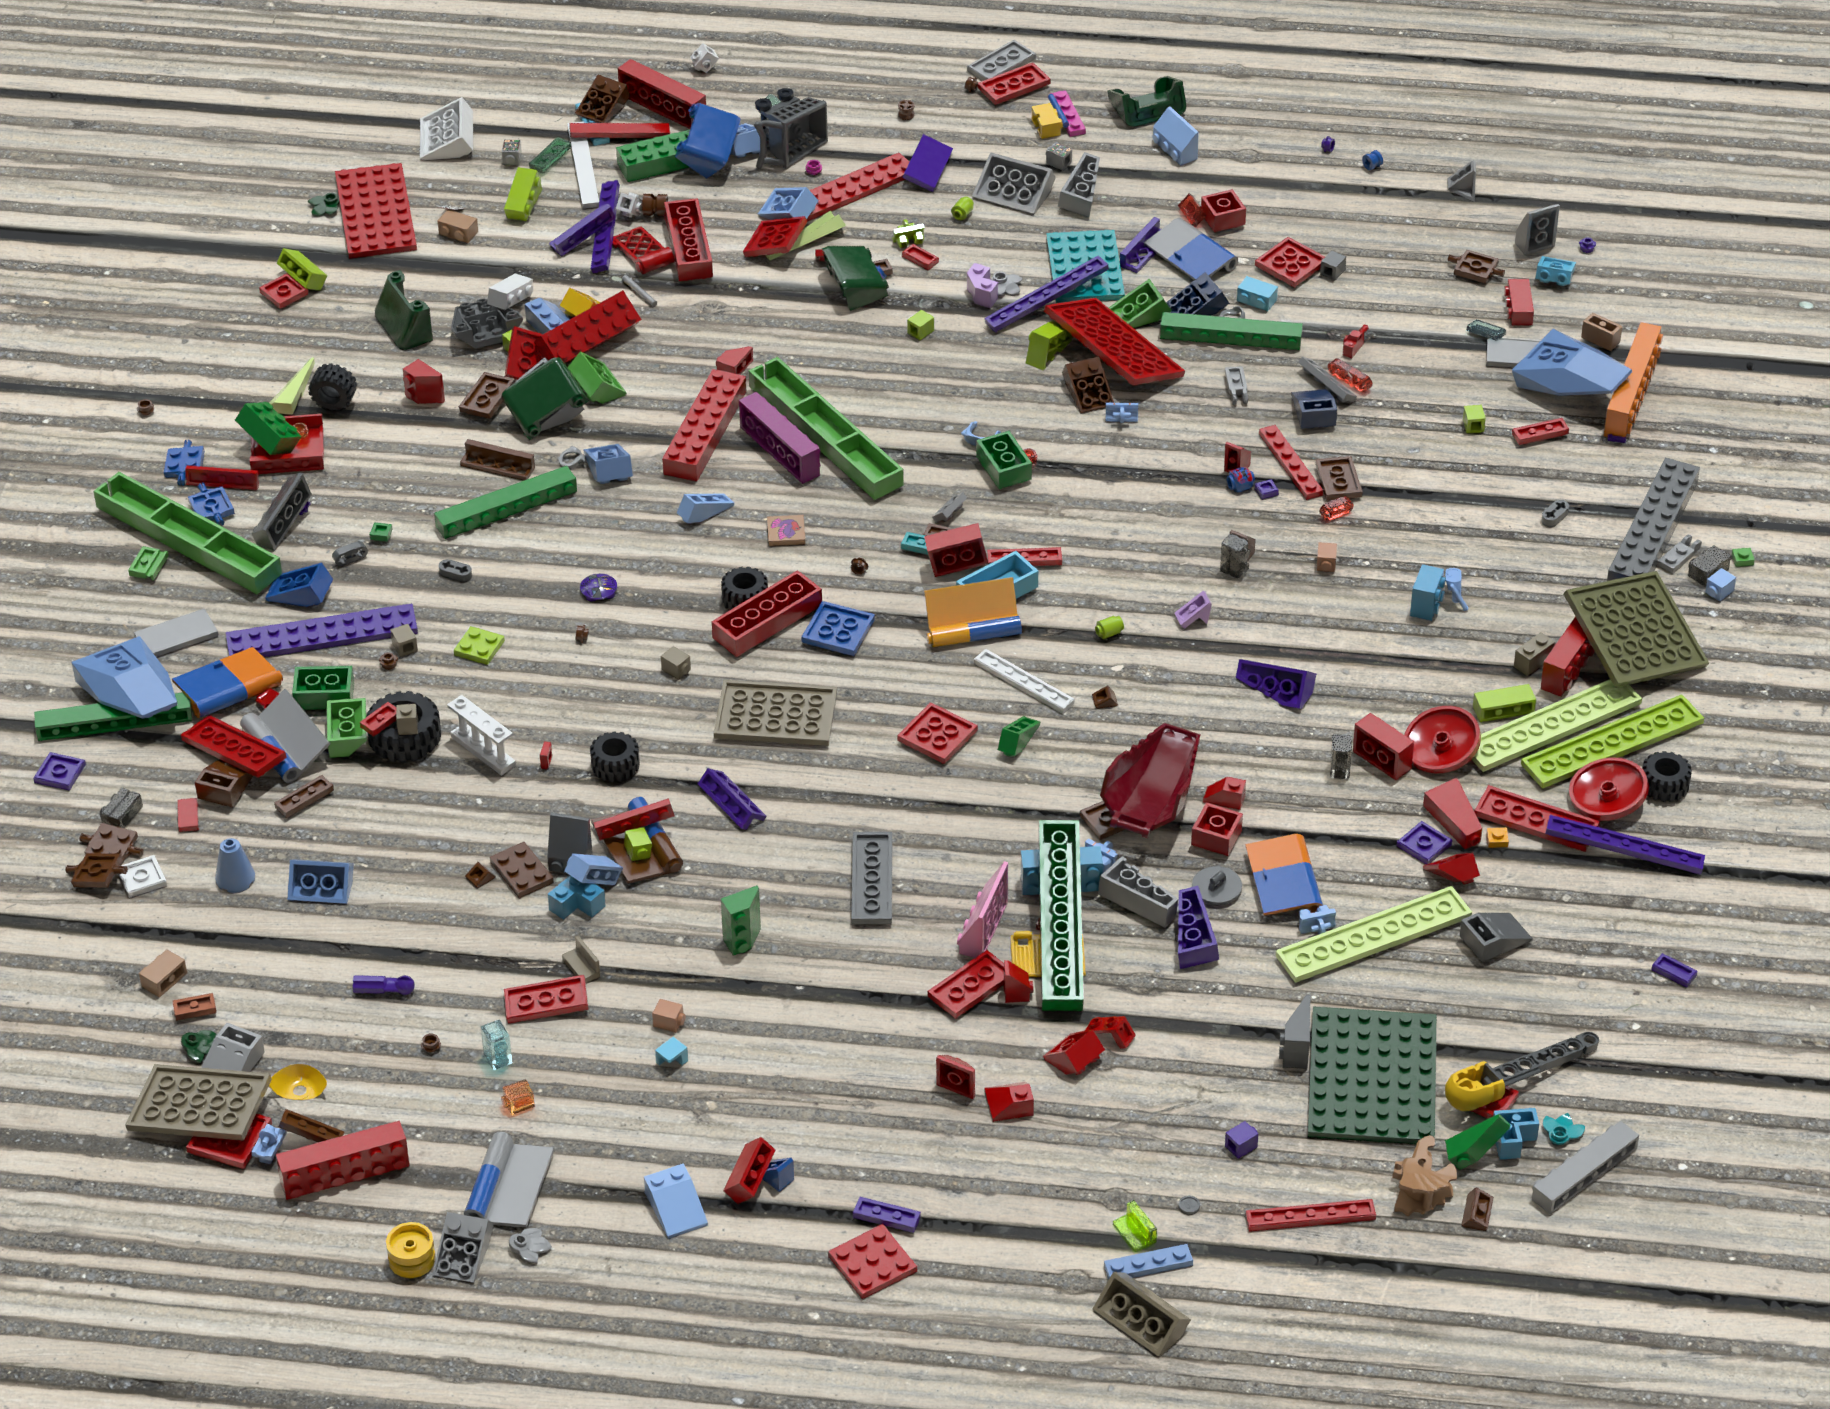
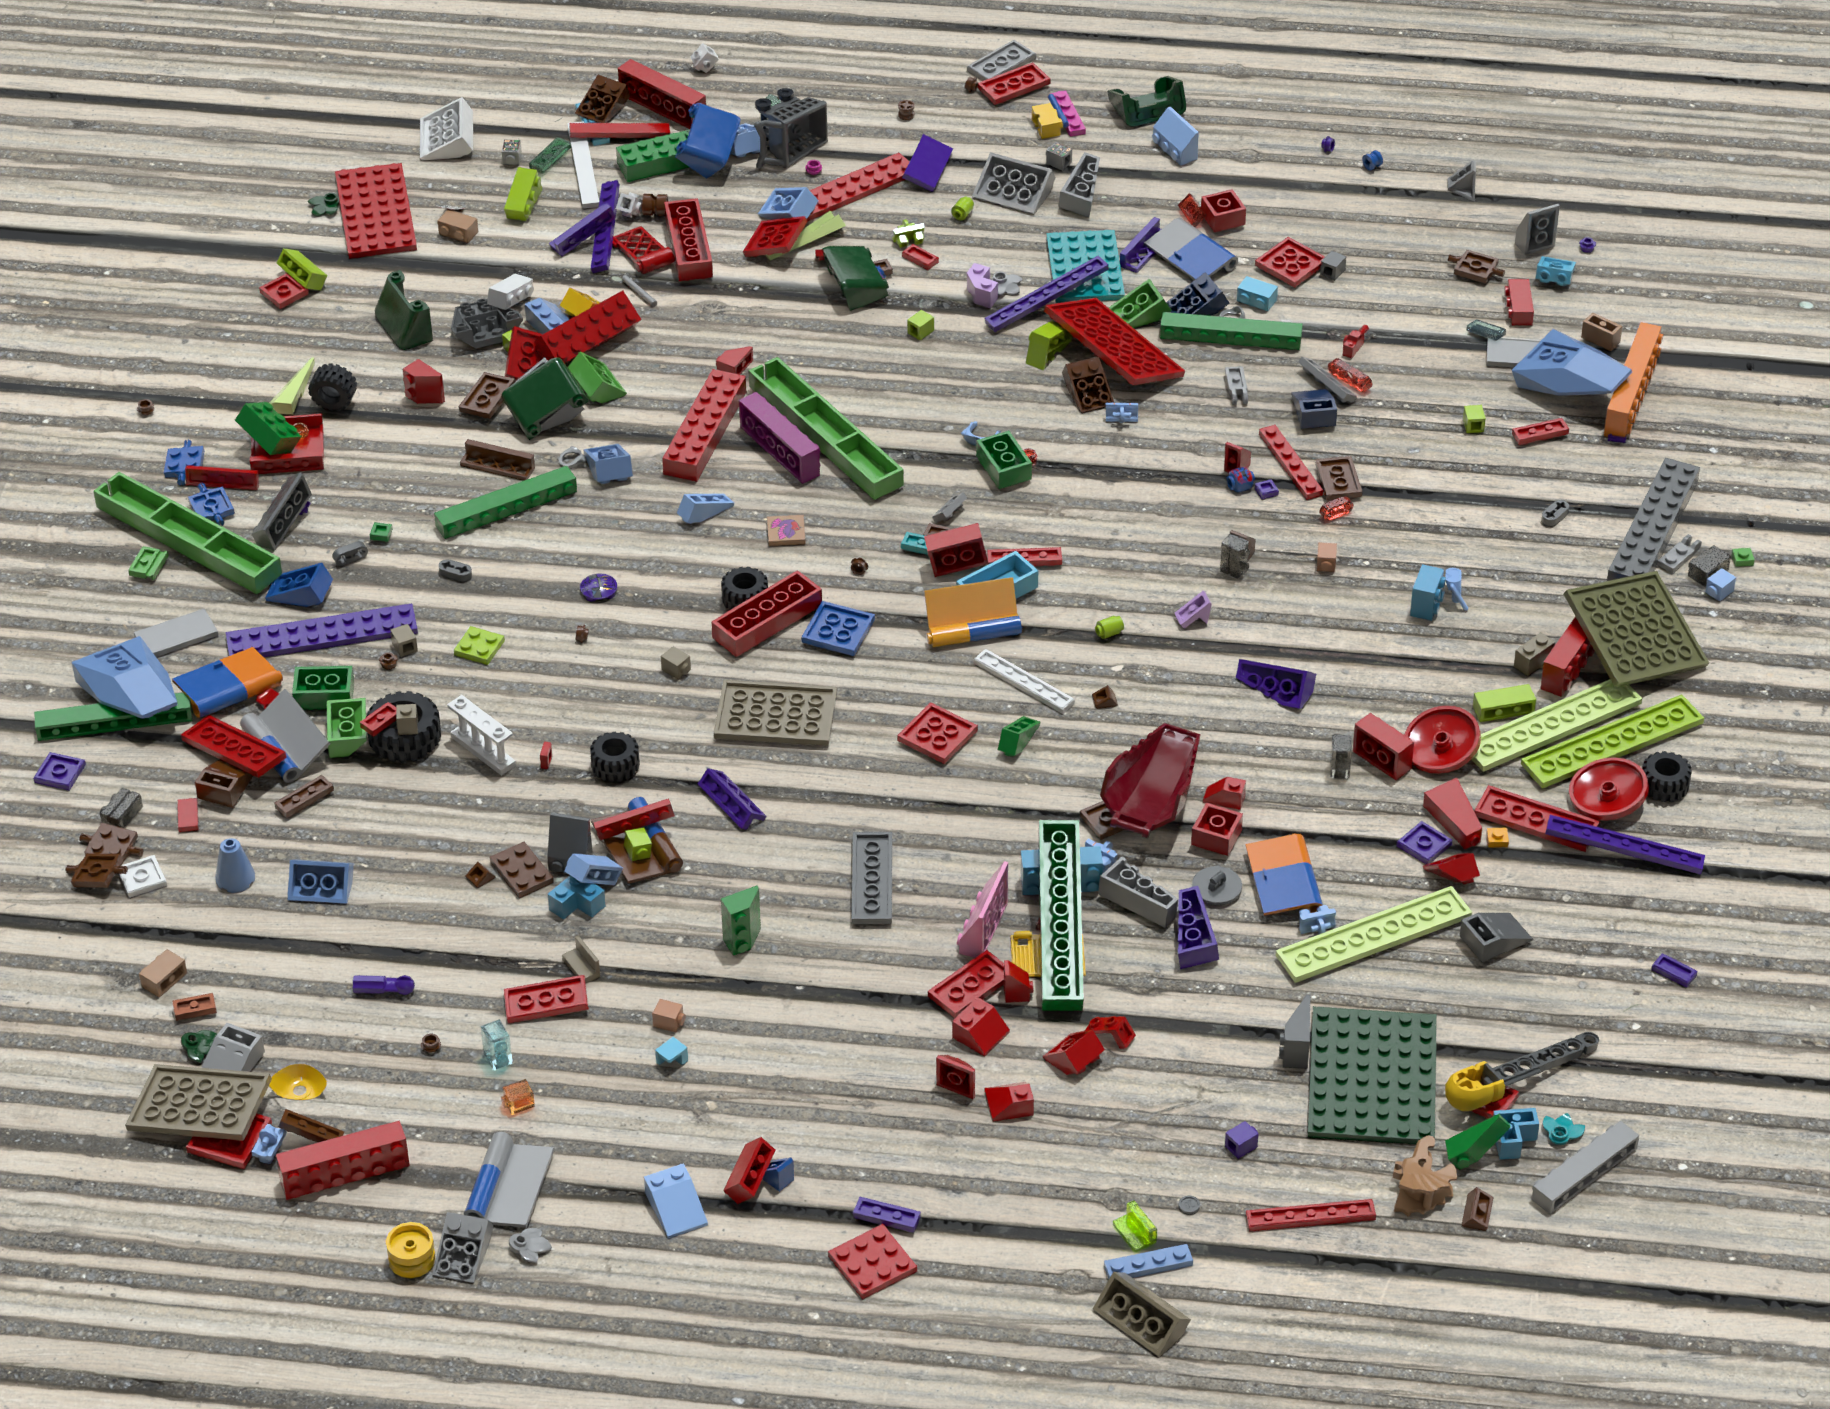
none -> red slope [952,997,1010,1057]

